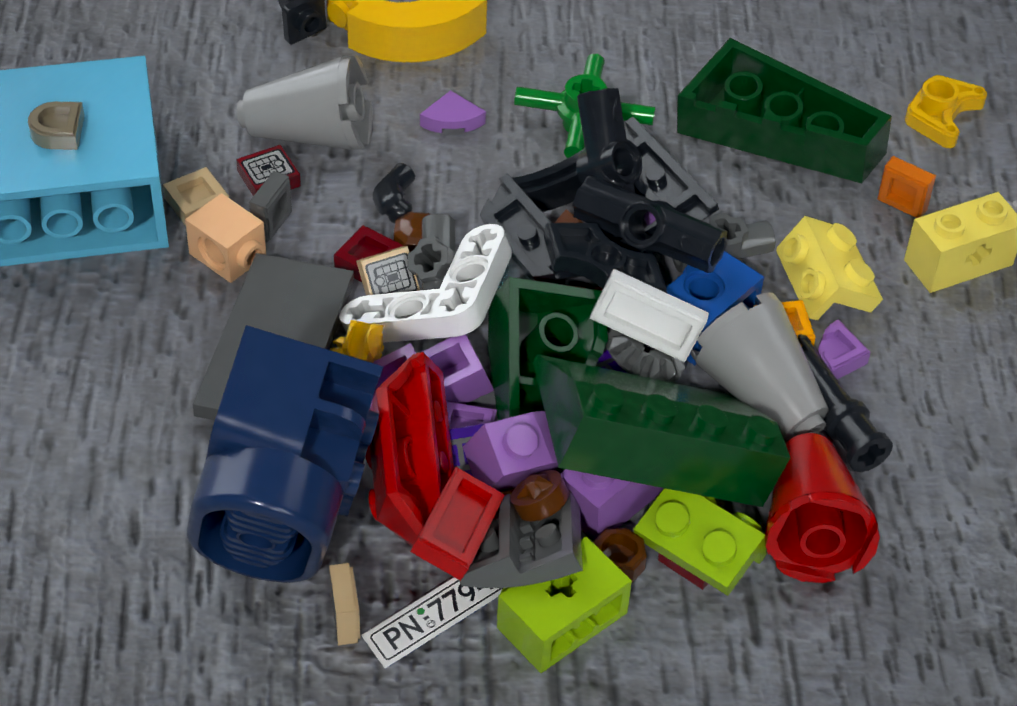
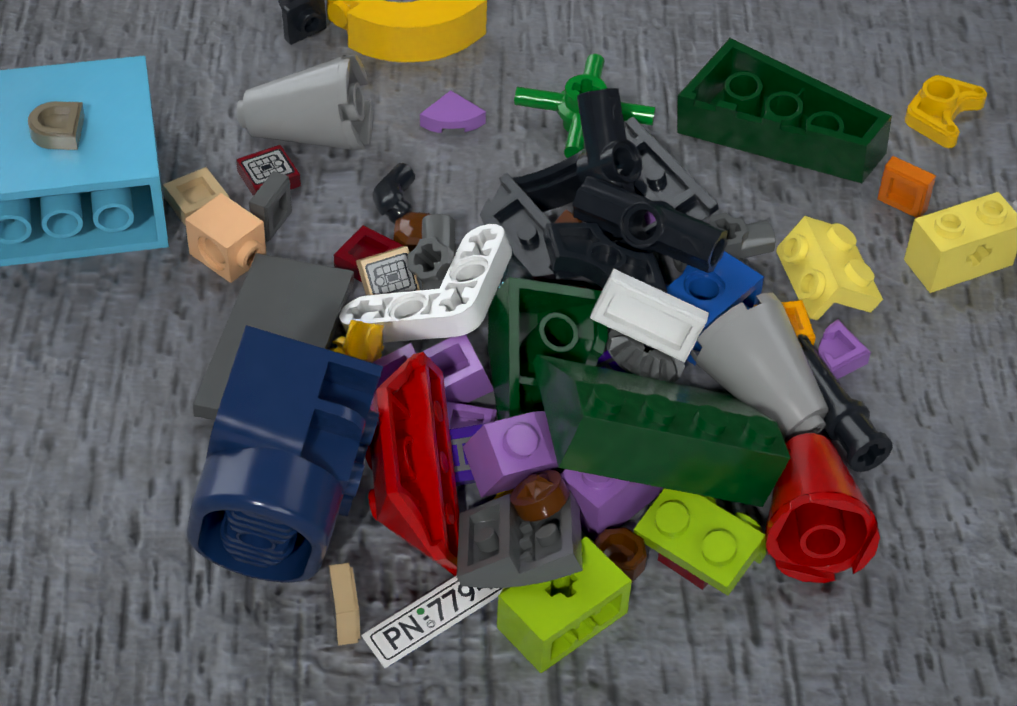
red tile [410,467,505,581] -> none

